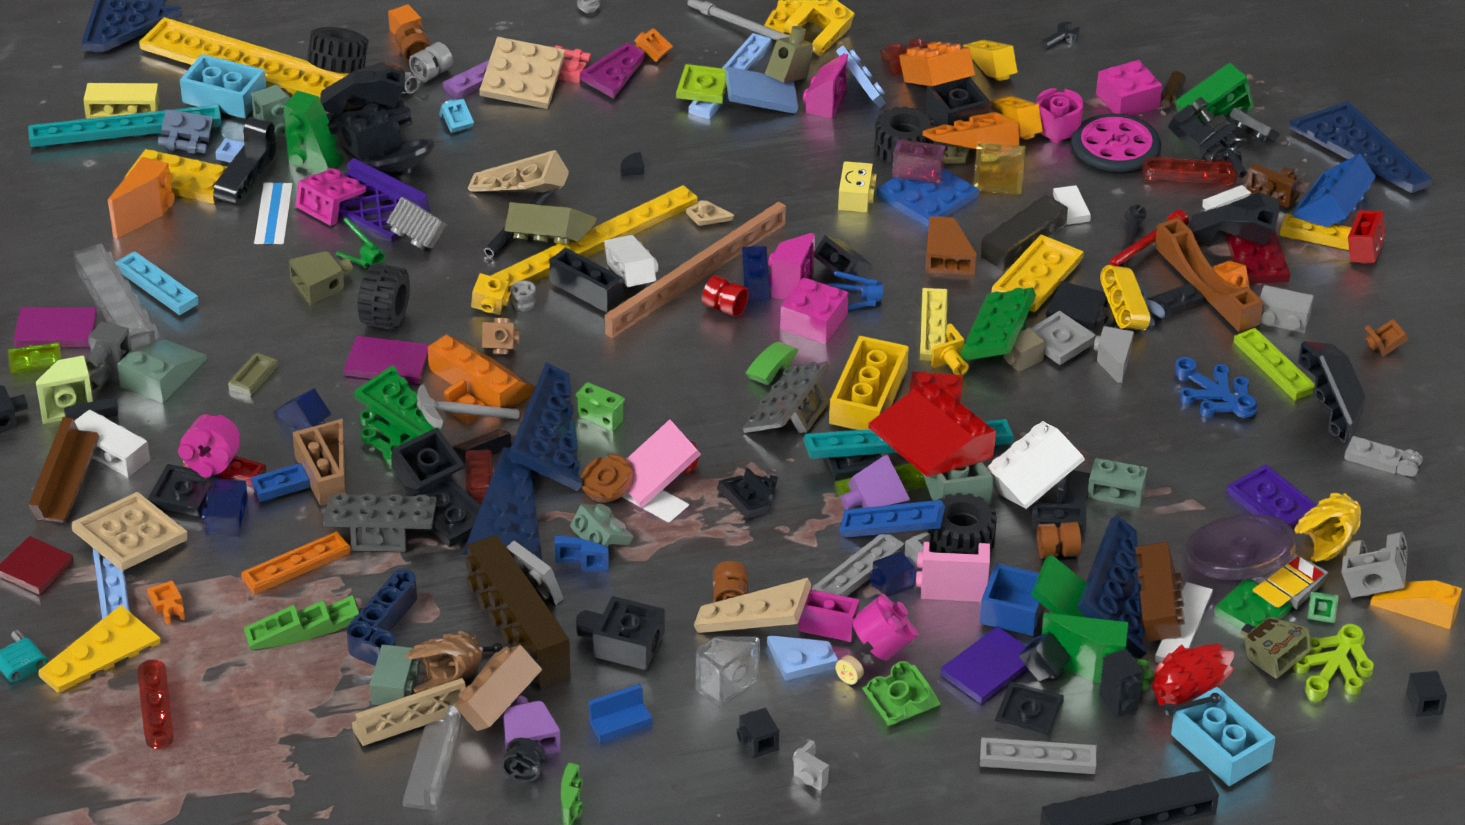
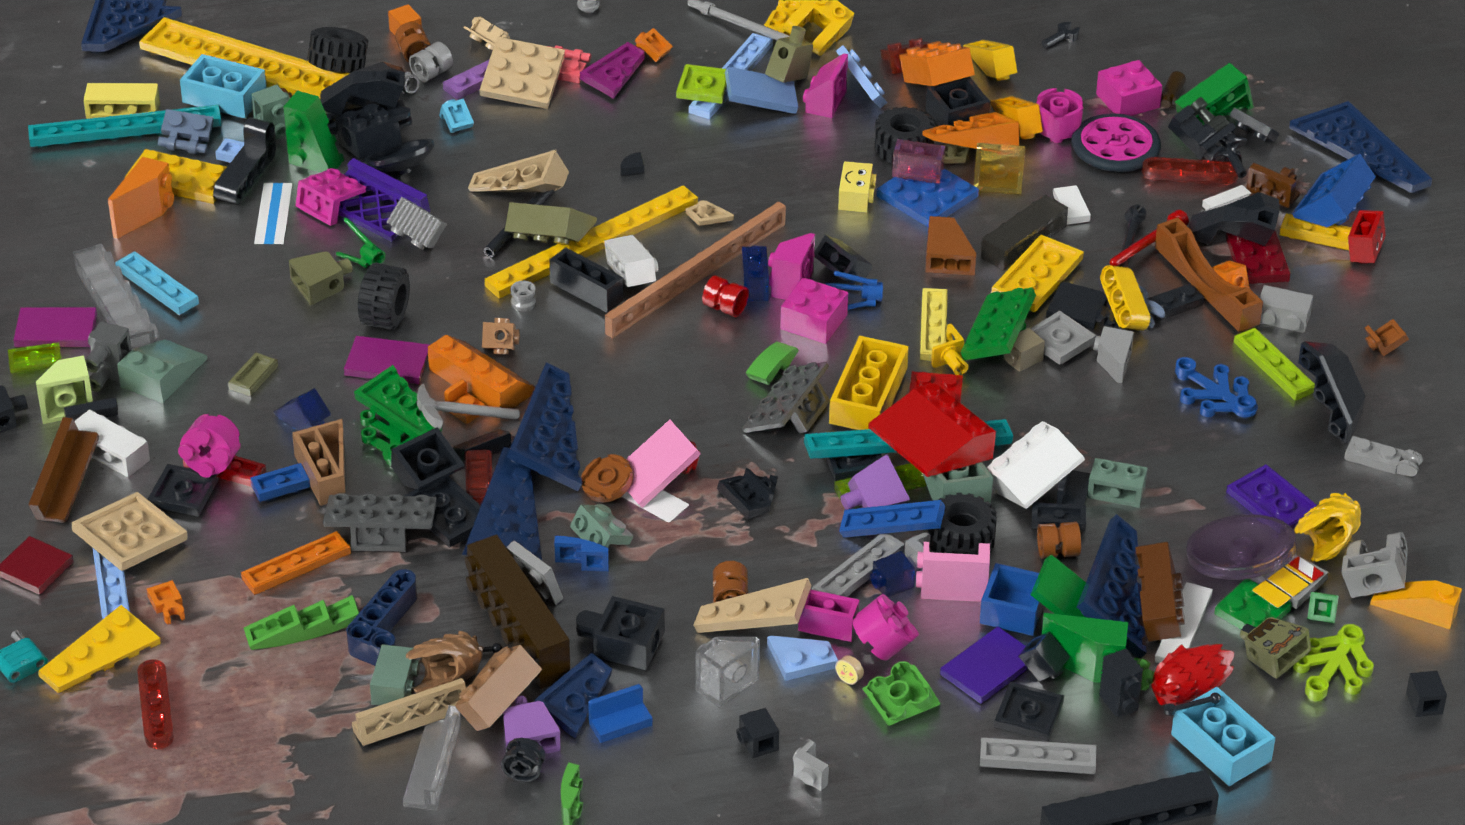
clear blue brick [202,479,248,537] -> none
yellow brick [471,273,511,315] -> none
bright green piece [575,382,625,431] -> none
none -> tan hinge [463,16,510,50]
none -> dark blue wing [534,653,612,739]

